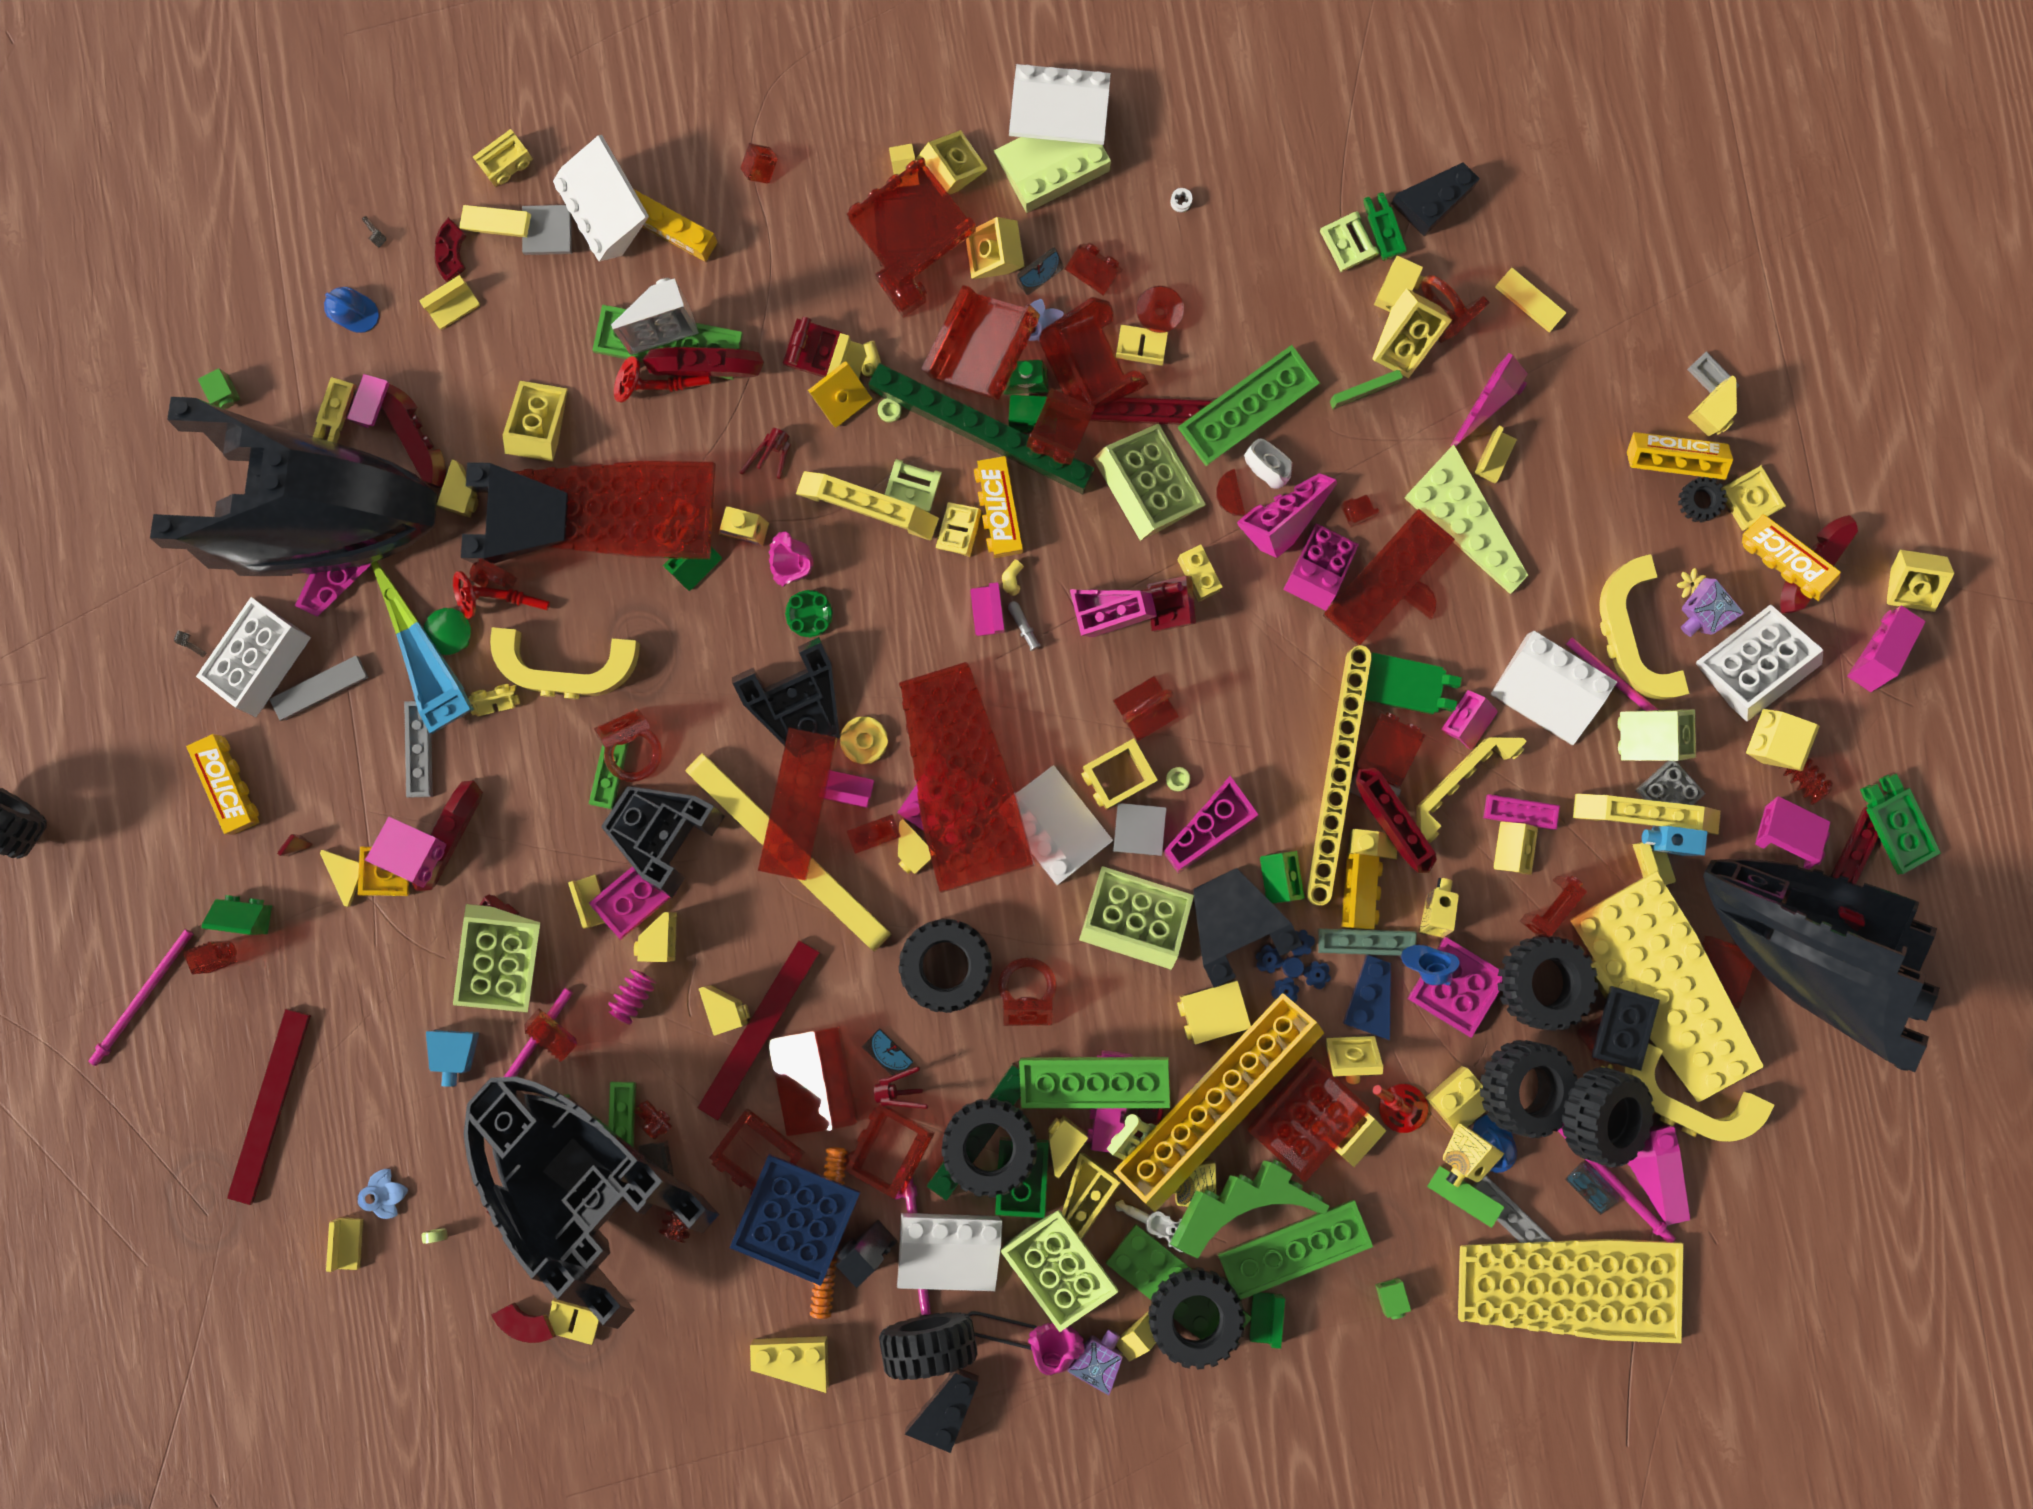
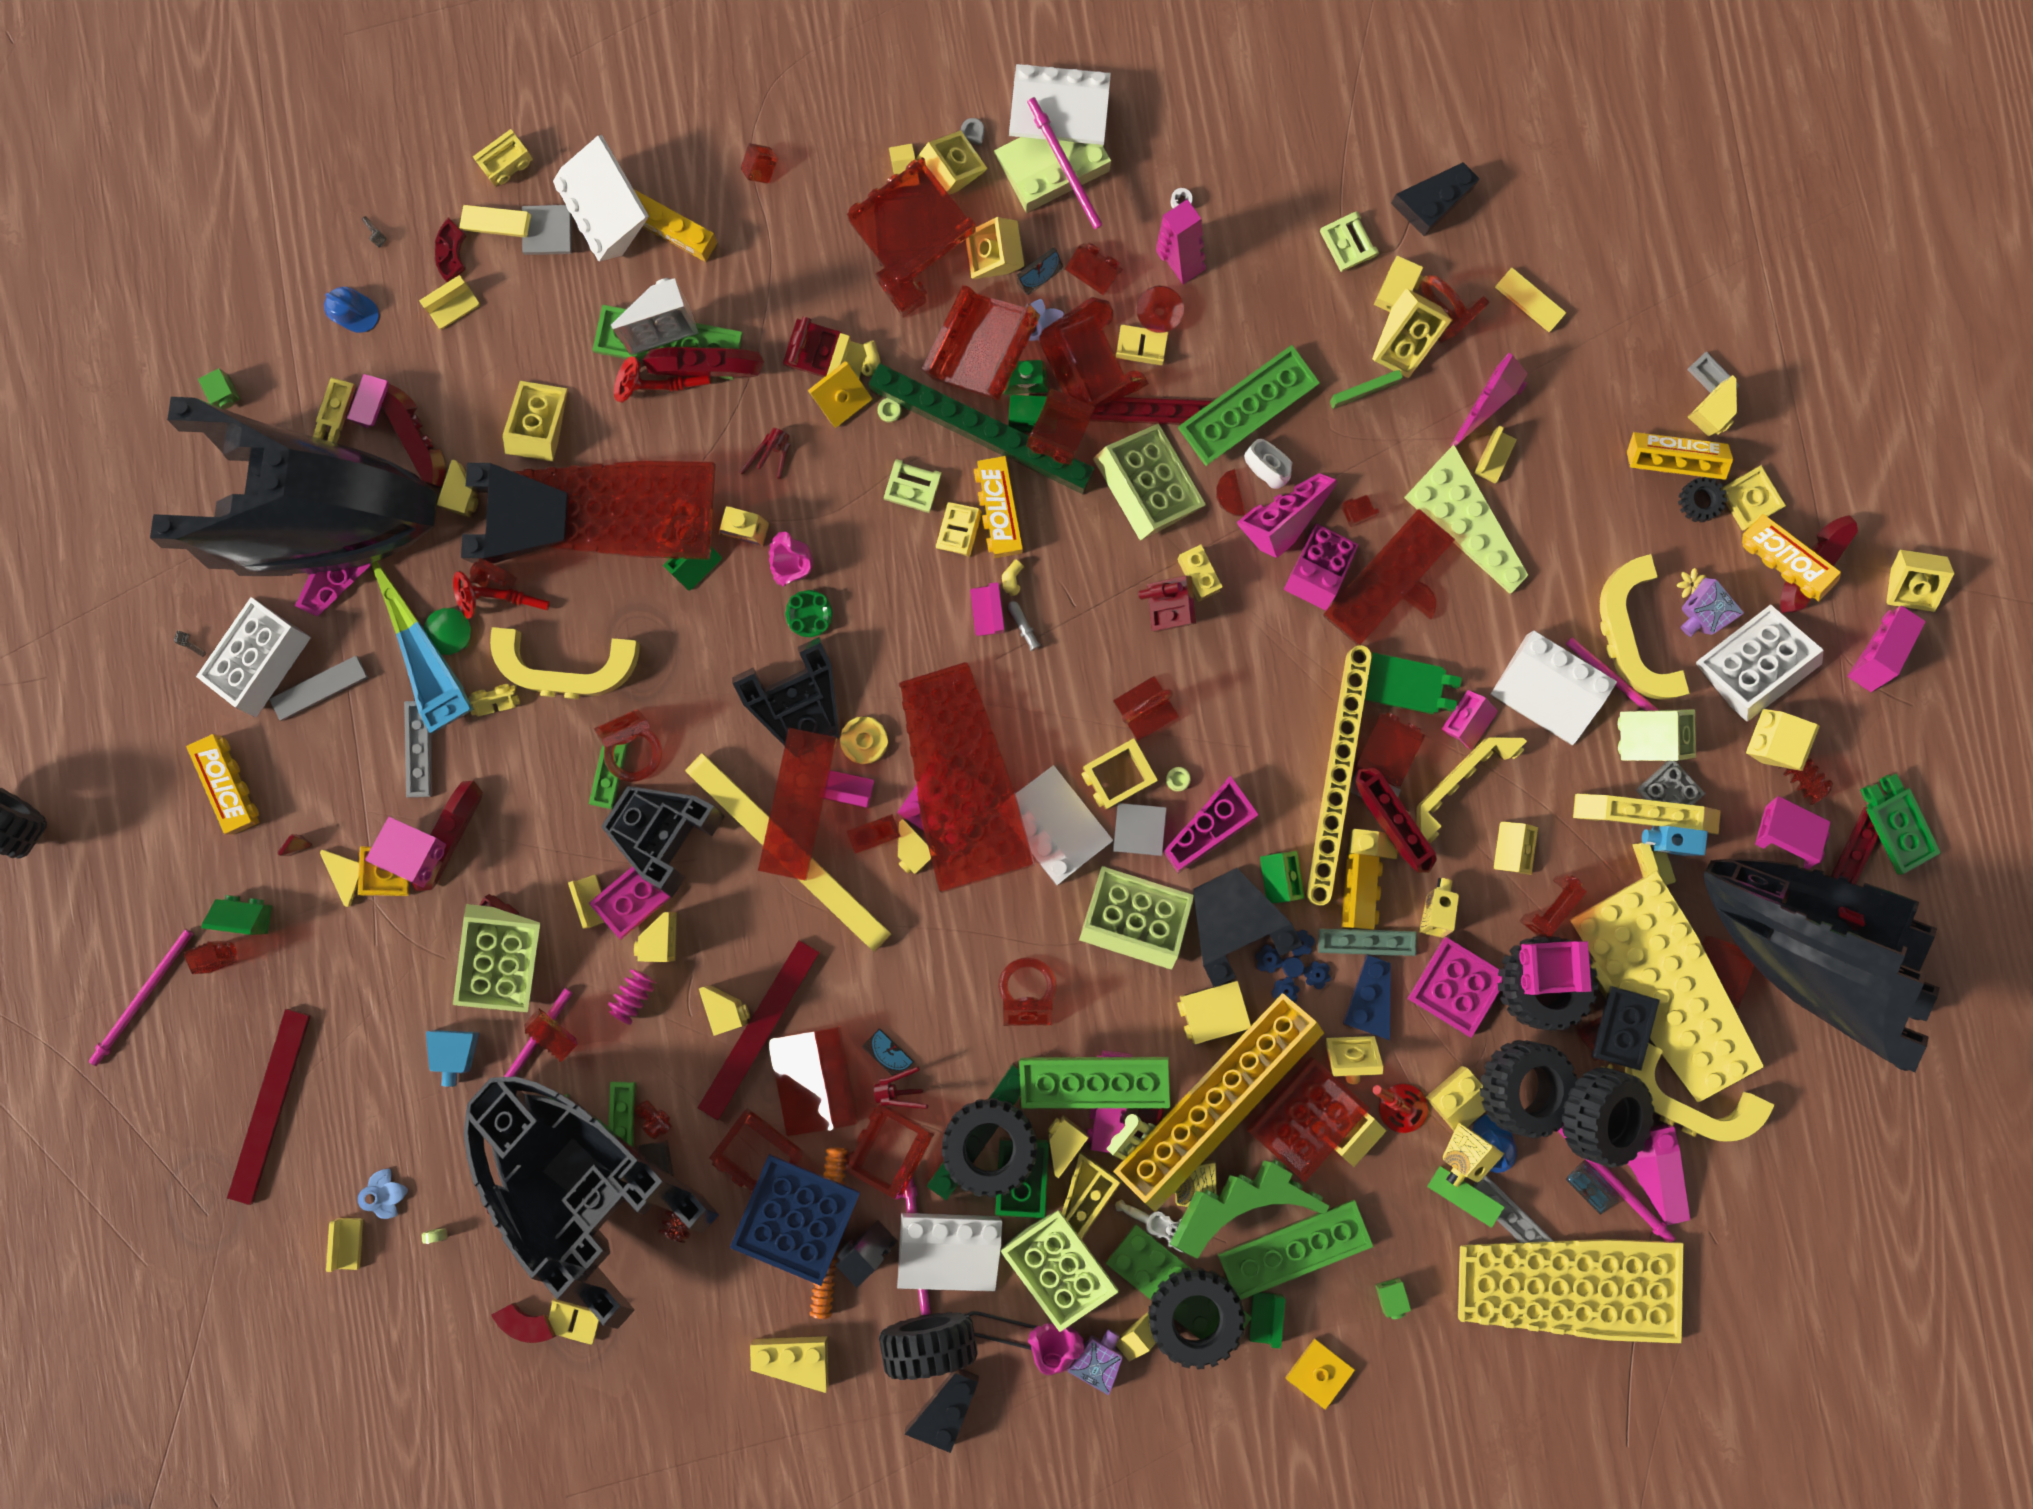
light yellow slope [796,471,939,541] -> none
black tyre [899,919,992,1013] -> none
dark pink wedge [1070,589,1157,637] -> none
green hinge [1363,192,1407,261] -> none
blue piece [1401,945,1460,985] -> none
dark pink plate [1483,794,1560,830] -> none
none -> light grey tile [961,118,985,146]
none -> dark pink bar [1027,97,1103,230]
none -> dark pink wedge [1156,199,1206,284]
none -> yellow plate [1285,1338,1355,1410]
none -> dark pink panel [1519,941,1591,995]

